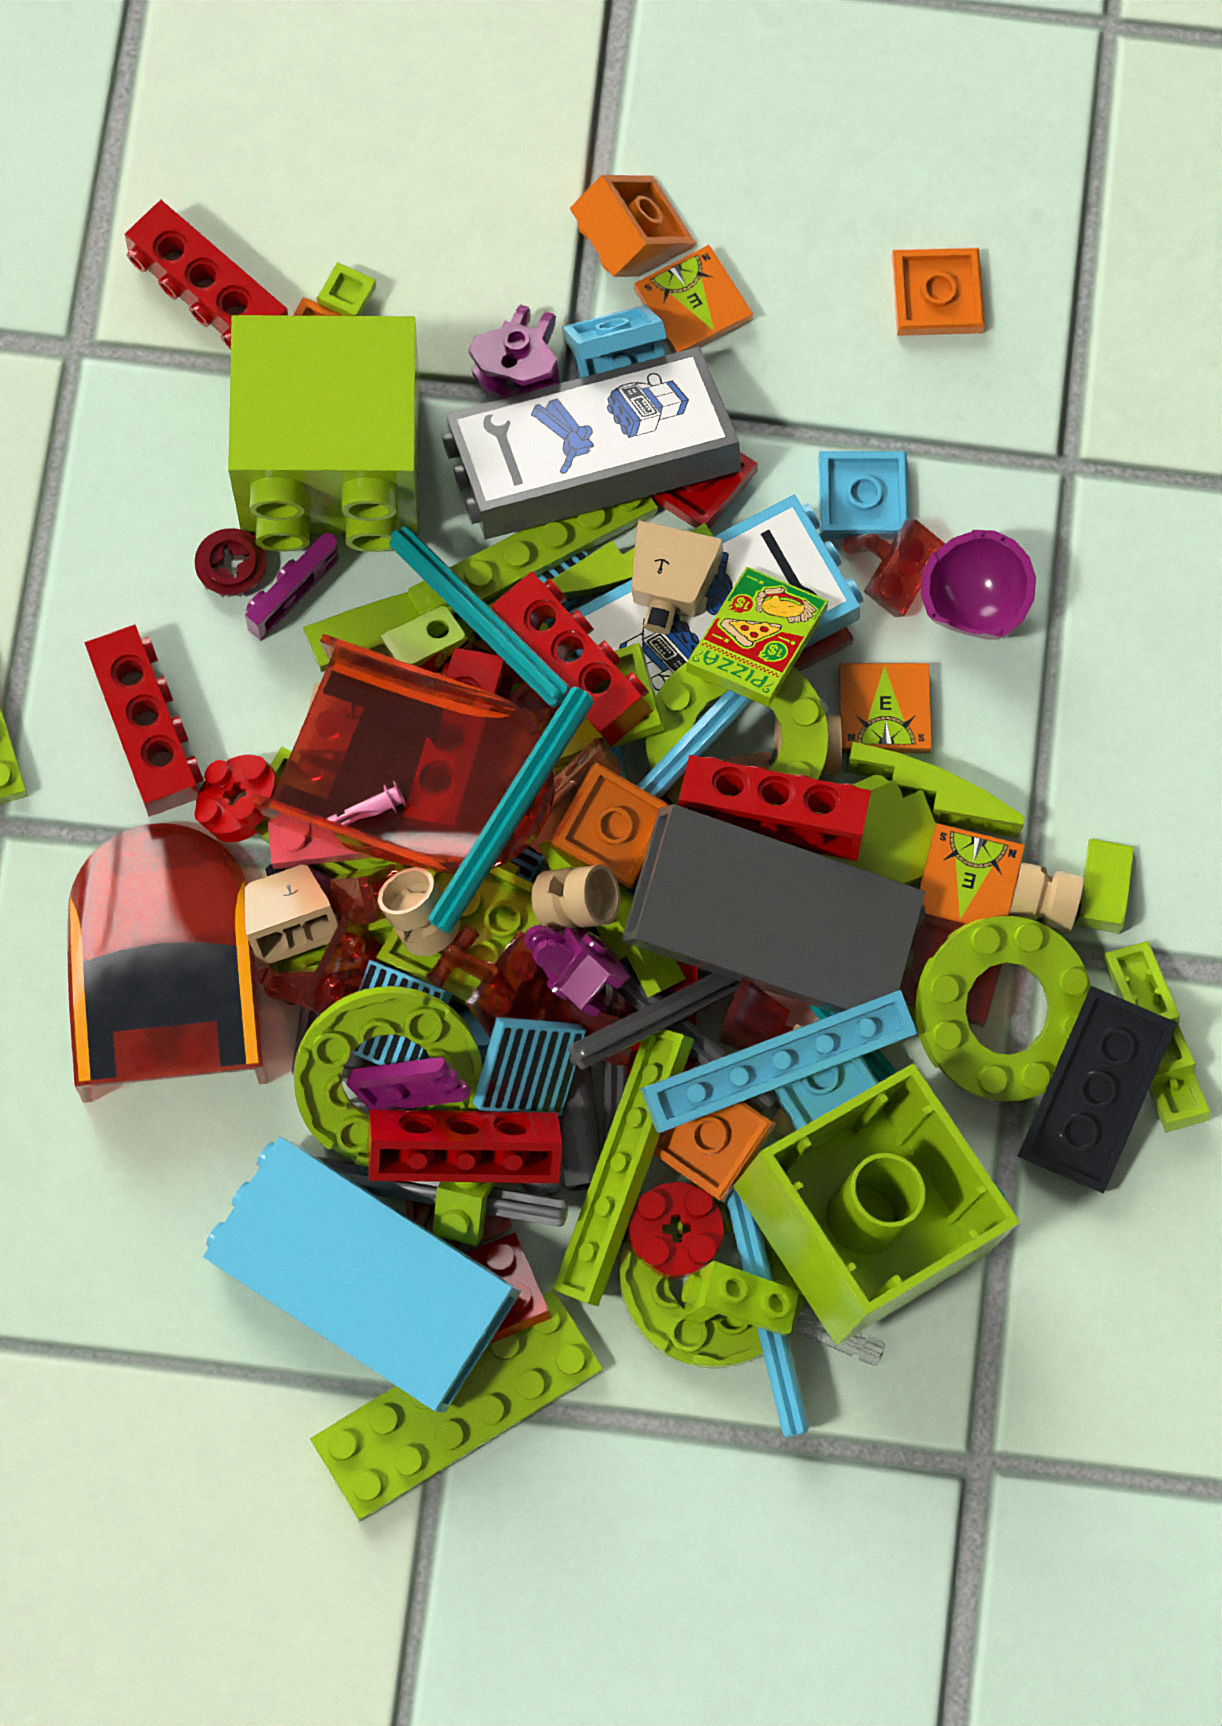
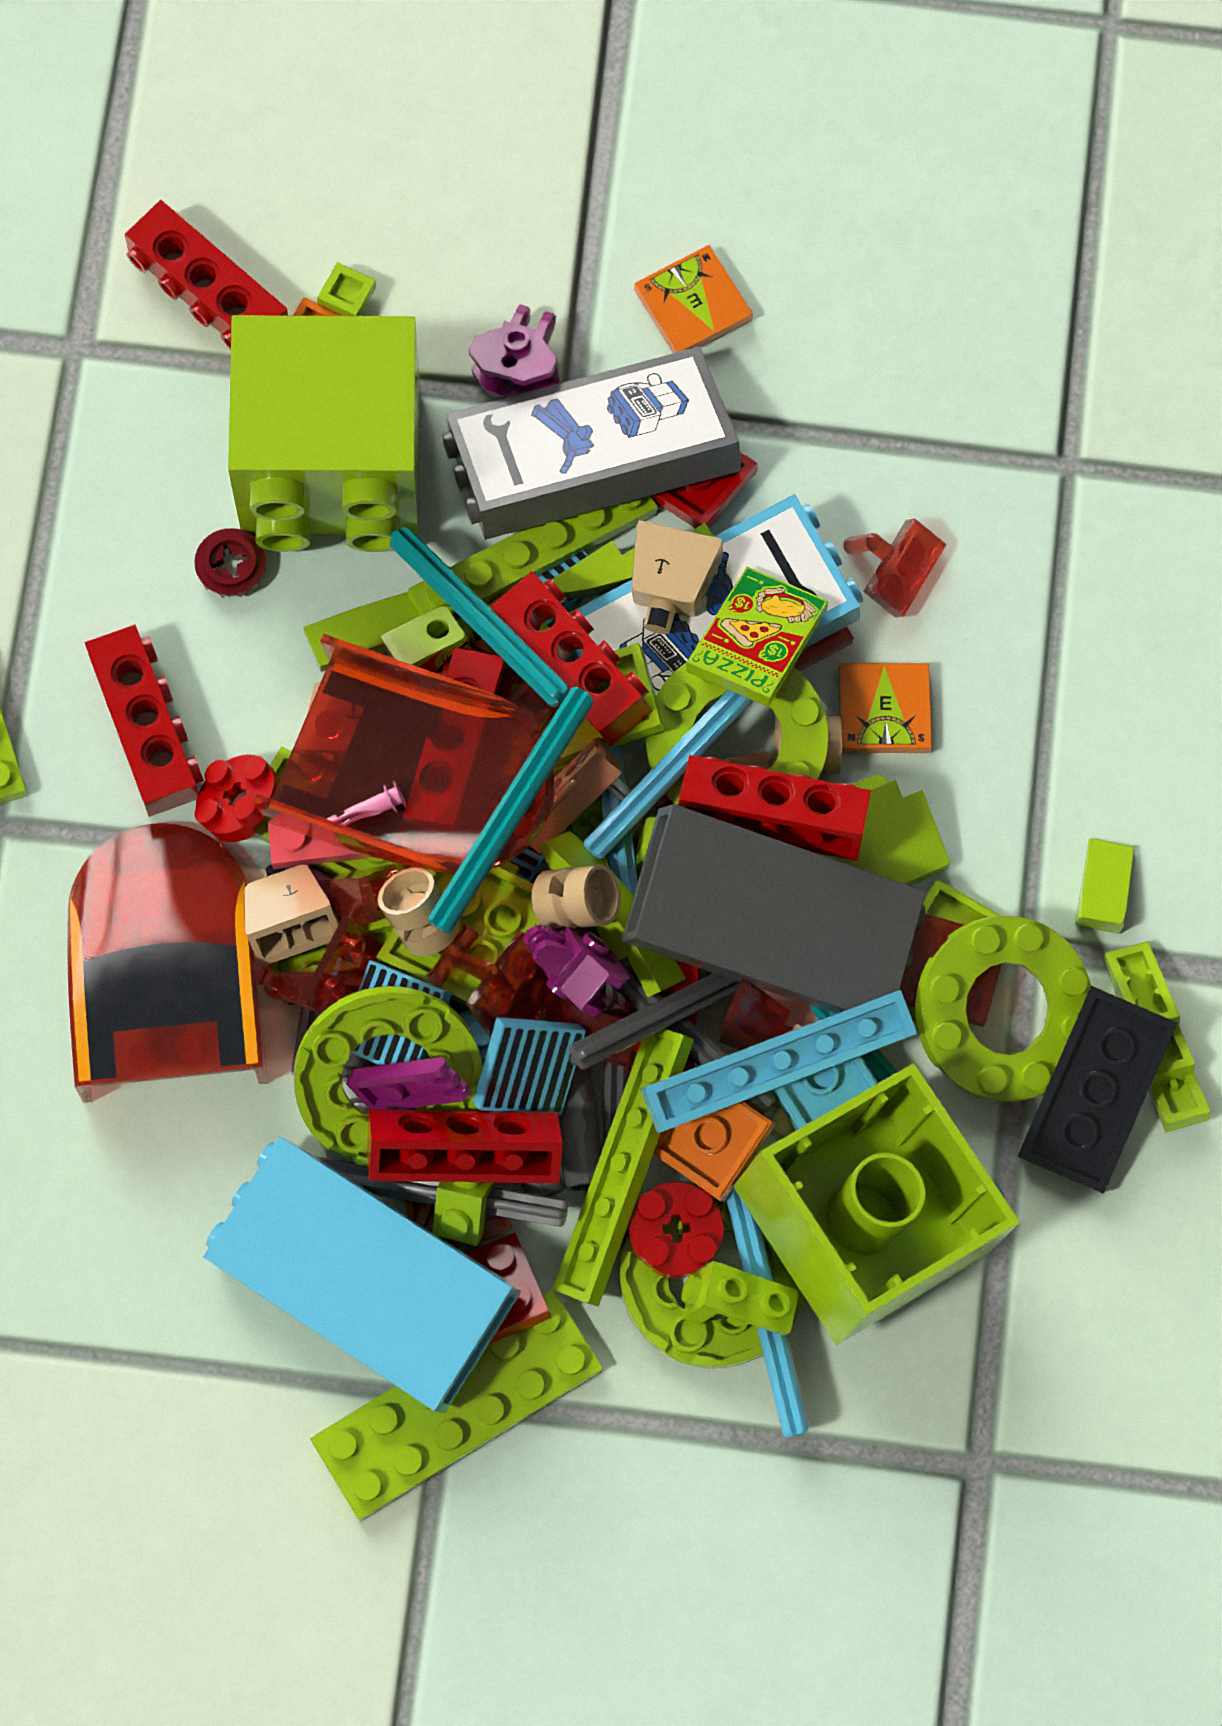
magenta hinge [245,533,339,641] -> none
orange tile [549,762,669,890] -> none
medium azure bracket [562,305,667,378] -> none
orange slope [569,175,696,277] -> none
clear axle [794,1308,885,1366] -> none
medium azure tile [818,451,909,539] -> none
lime slope [846,742,1025,838] -> none
orange tile [891,248,985,336] -> none
orange tile [919,823,1025,925] -> none
magenta cylinder [921,529,1036,640] -> none
tan wheel [1008,861,1084,934] -> none

